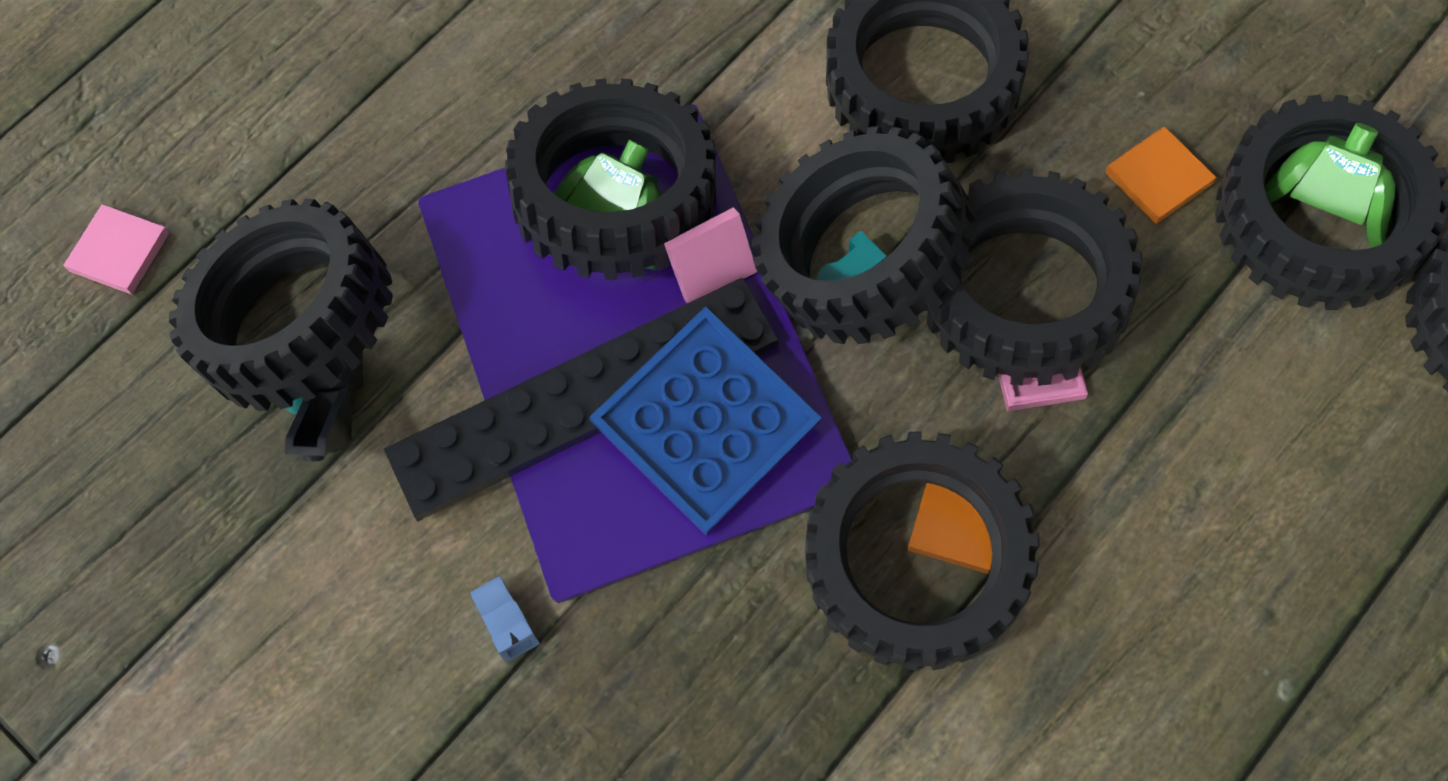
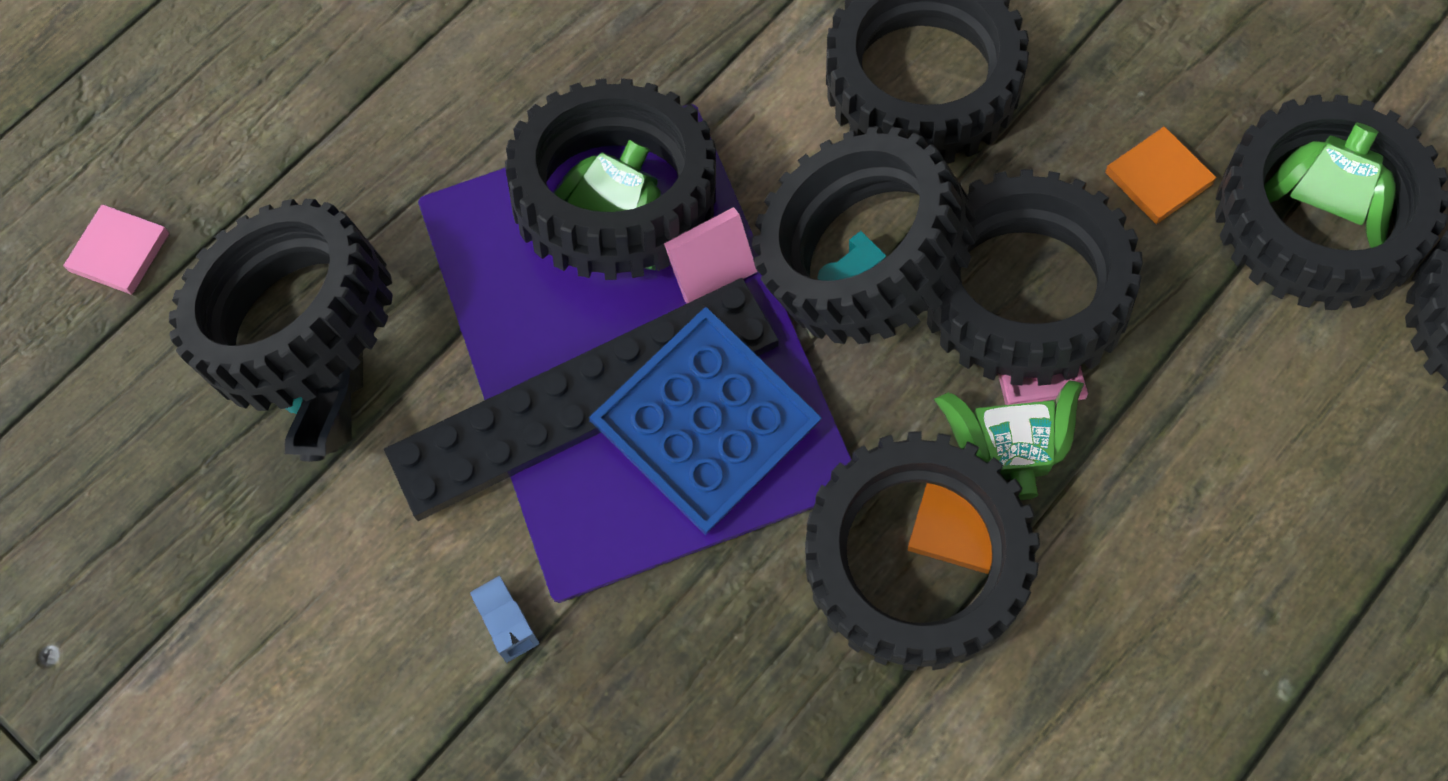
none -> bright green torso [934,380,1084,500]

